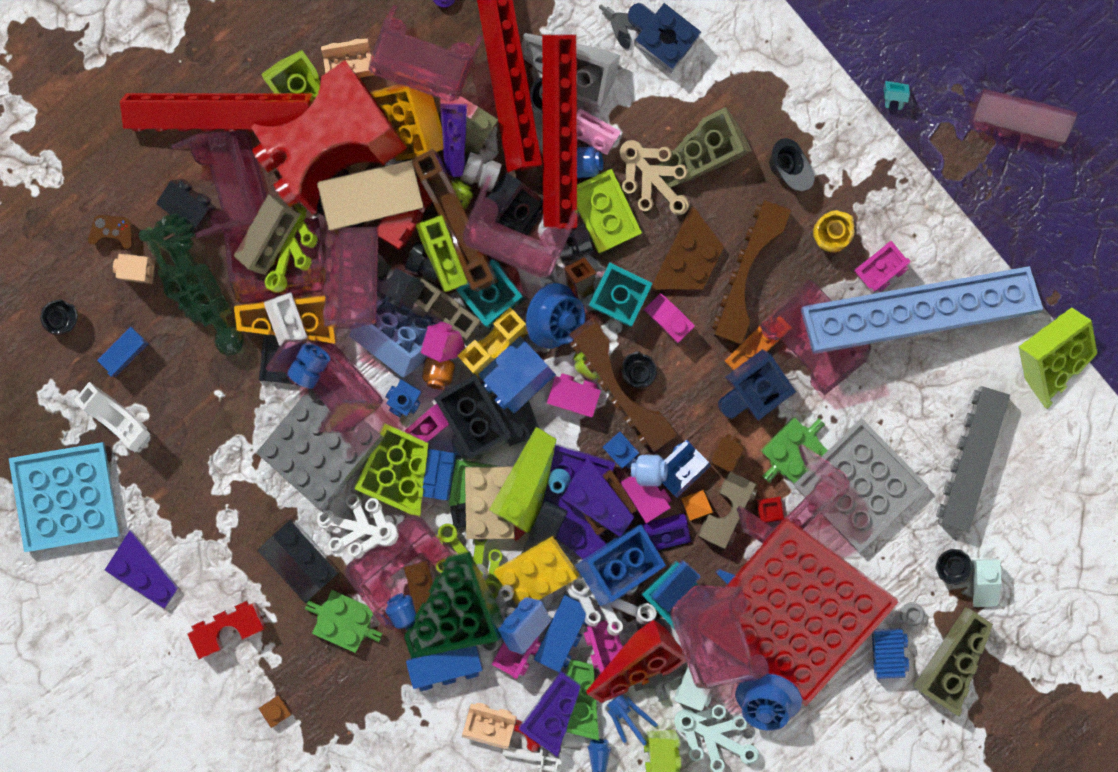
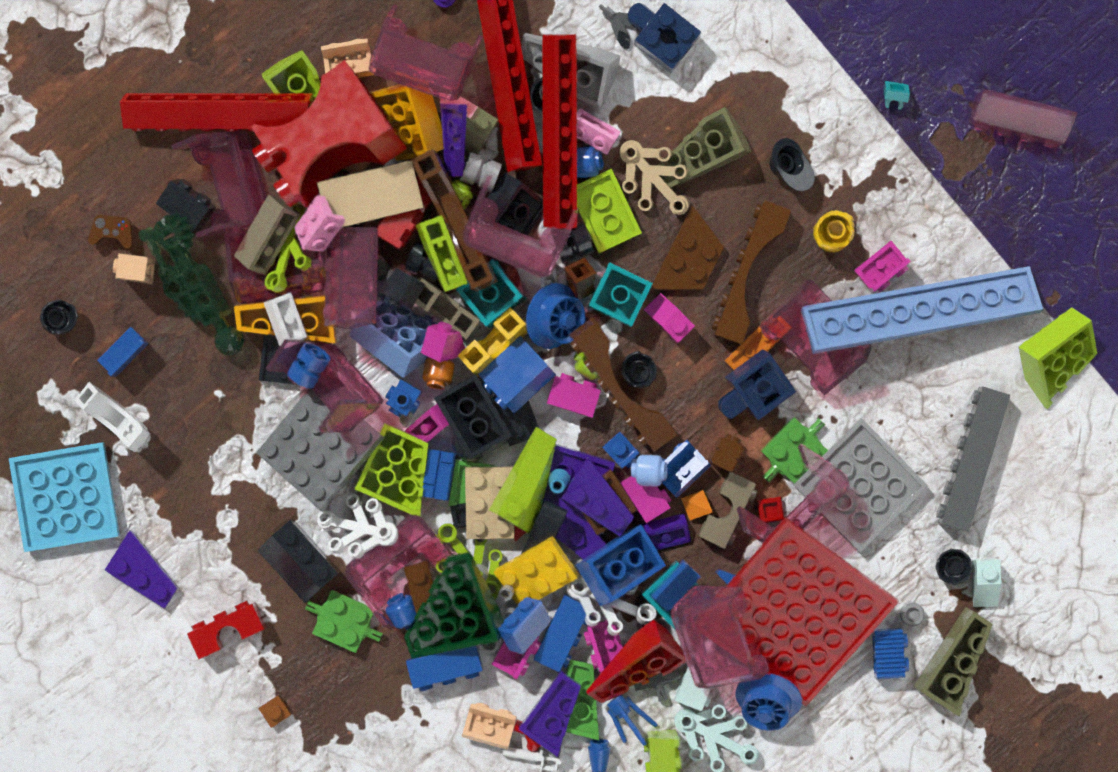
none -> bright pink bracket [295,195,345,252]

